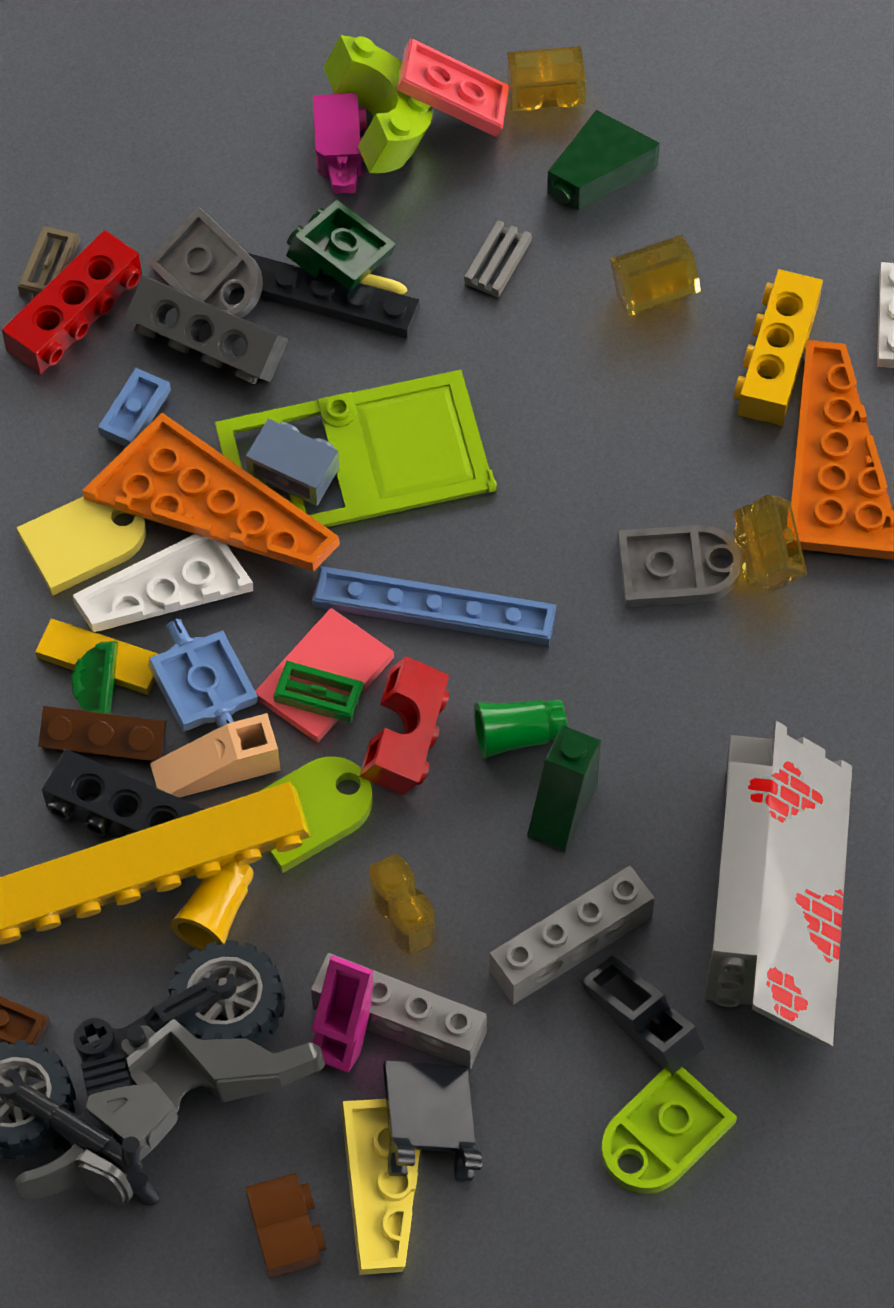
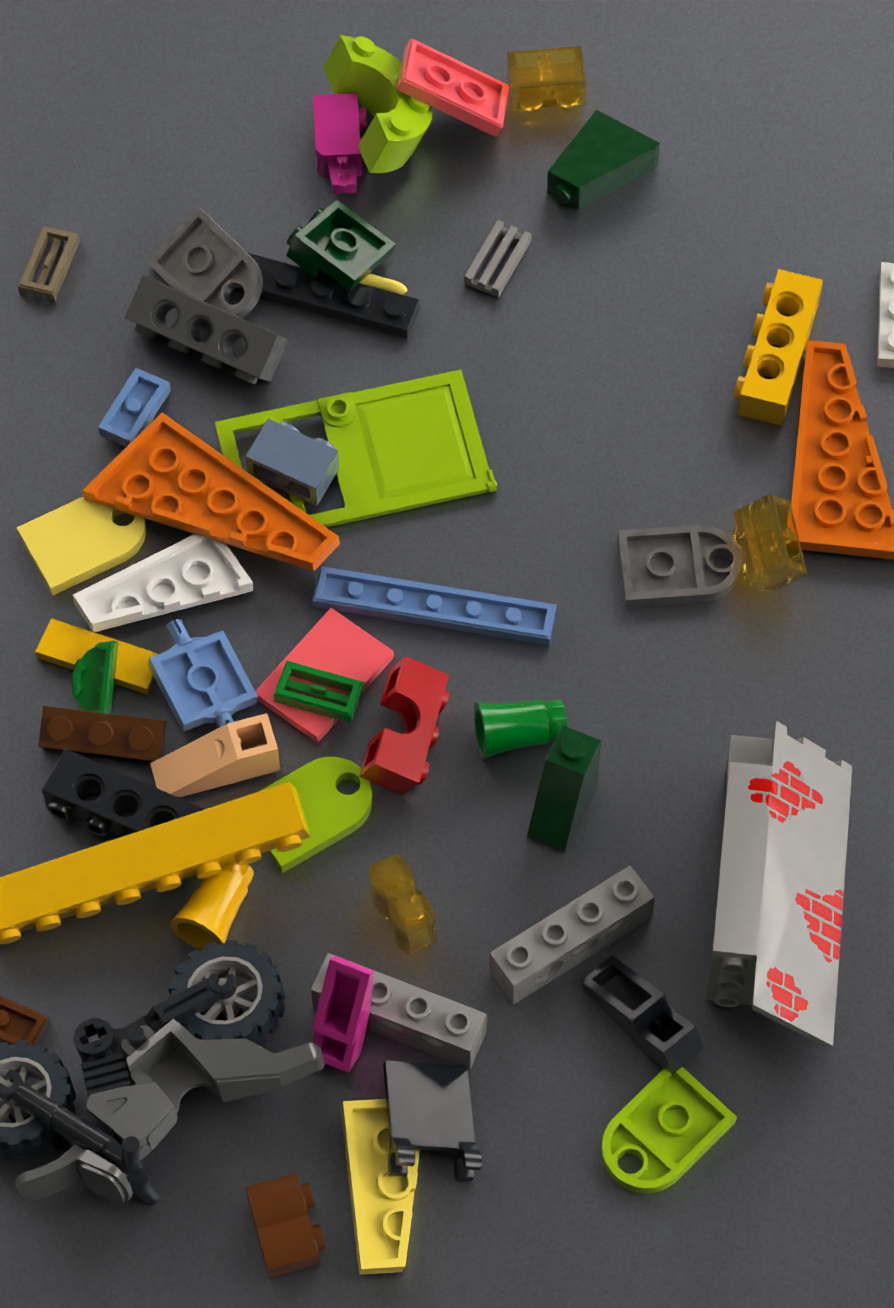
red brick [1,229,142,375] -> none
clear yellow brick [610,235,701,316] -> none

